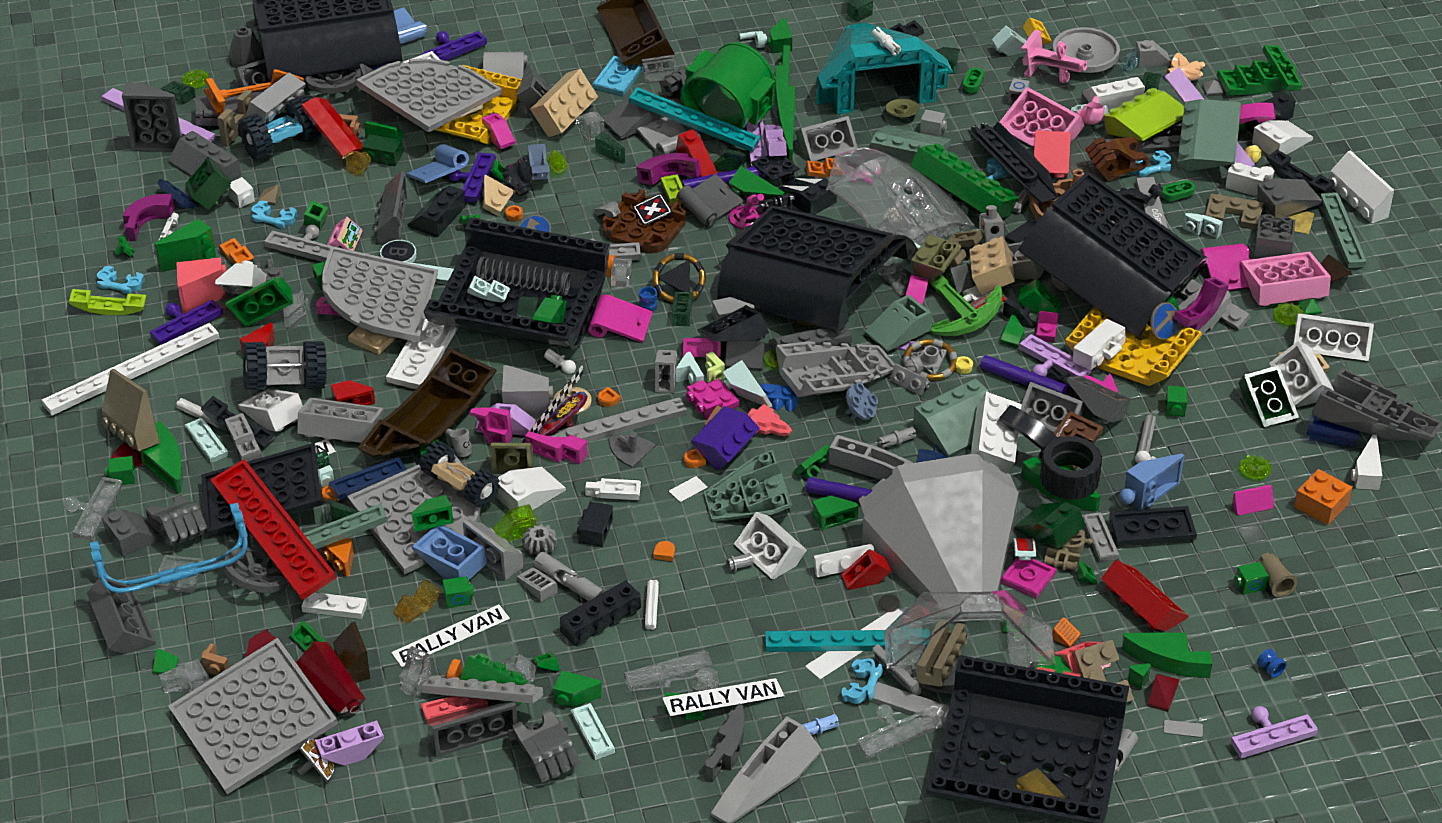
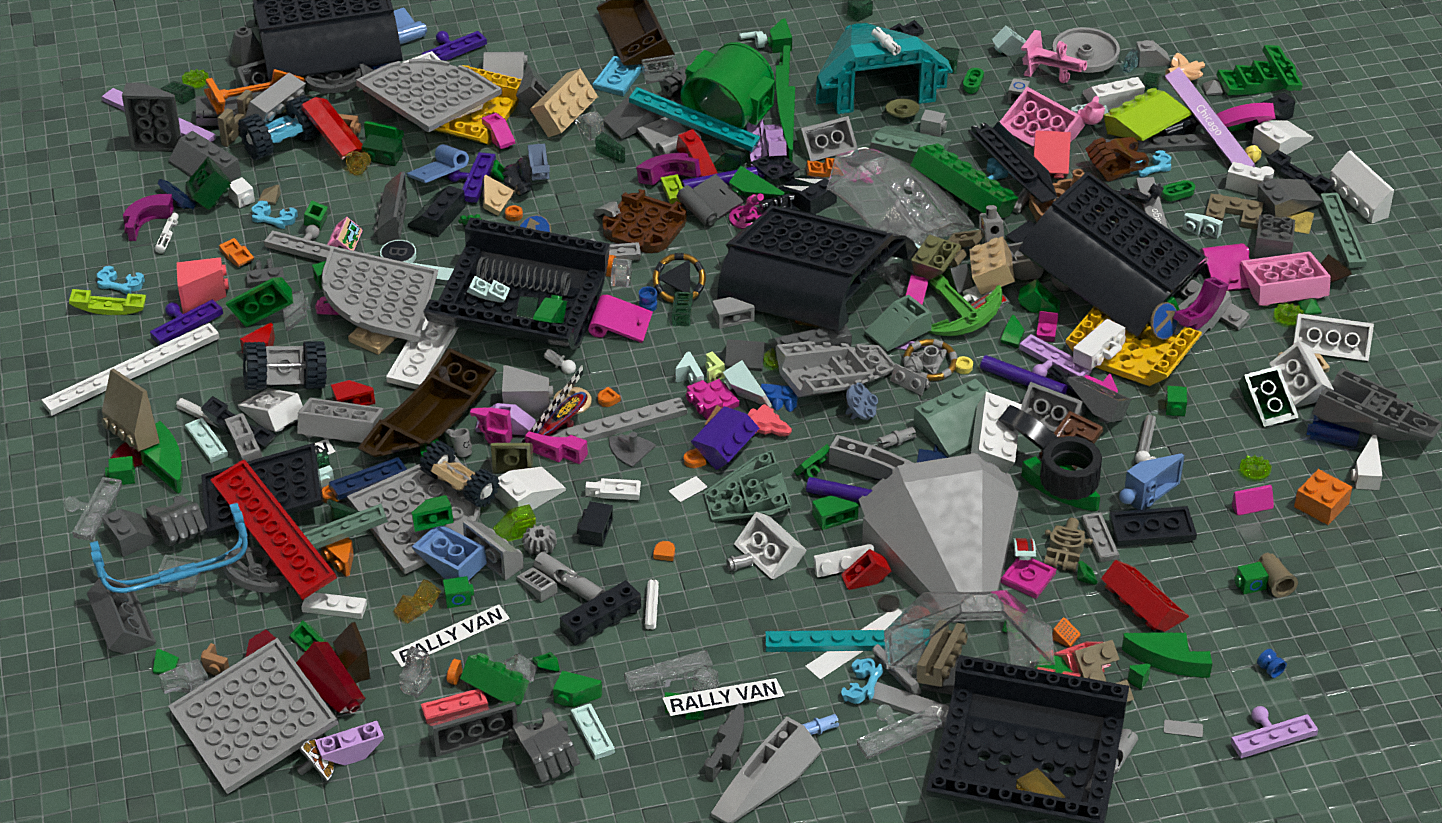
green plant [114,236,135,257] -> none
green slope [154,218,216,272] -> none
white slope [215,261,267,294] -> none
light grey plate [421,675,543,703] -> none
clear neon green wheel [546,150,567,173] -> none
black sticker [633,193,673,225] -> none
light grey torso [655,350,677,393] -> none
dark pink panel [683,338,721,357] -> none
black slope [697,305,769,341] -> none
black slope [1003,298,1037,329] -> none
dark green slope [1014,501,1085,549] -> none
yellow slope [1023,18,1052,45] -> none
dark red slope [1148,673,1180,712] -> none
sand green slope [1178,99,1241,172] -> none

